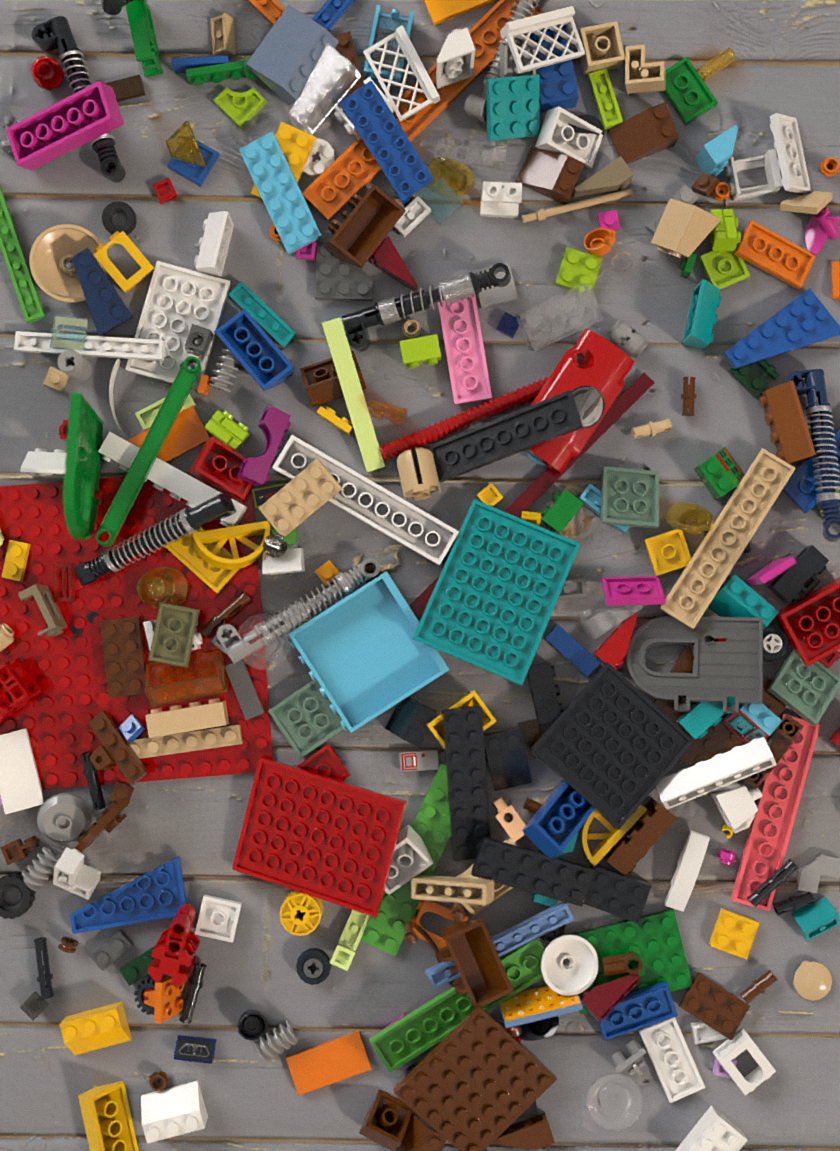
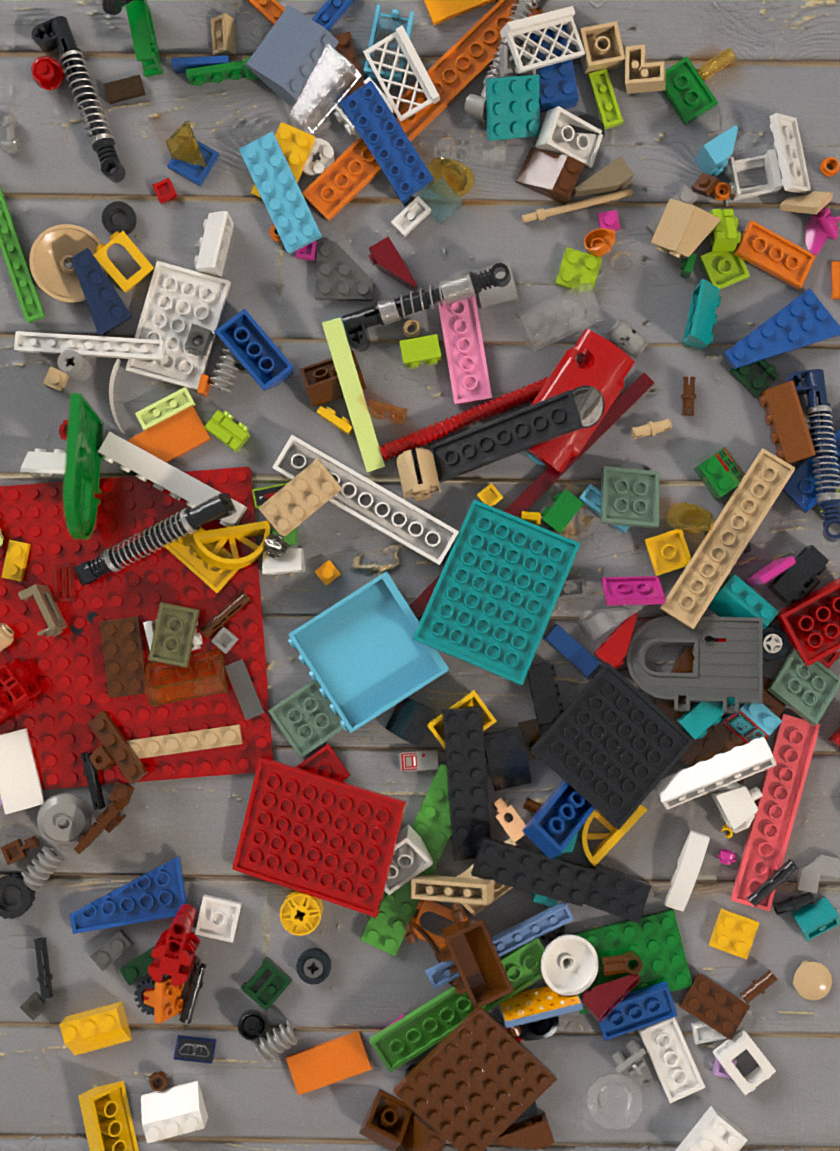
dark pink brick [6,81,124,171] -> none
clear light blue piece [50,315,88,351] -> none
white brick [53,847,101,900] -> none
reddish brown bush [58,936,78,953] -> none
green piece [96,356,202,547] -> none
plate [118,714,145,743] -> none
clear yellow hat [136,567,188,609] -> none
tan brick [145,698,229,738] -> none
red slope [189,437,252,500] -> none
lime tile [213,87,267,129] -> none
light grey piece [217,558,380,664] -> none
teal plate [228,281,297,348] -> none
clear piece [236,614,291,669] -> none
magenta arch [237,405,291,487] -> none
reddish brown piece [325,184,406,268] -> none
yellowish green slope [330,910,370,971] -> none
white slope [436,28,475,89] -> none
white panel [480,181,522,218] -> none
clear blue plate [496,312,522,339] -> none
reddish brown wedge [604,797,678,876] -> none
reddish brown slope [608,102,679,164] -> none
reddish brown slope [744,714,804,789] -> none
none -> dark green plate [241,957,292,1011]

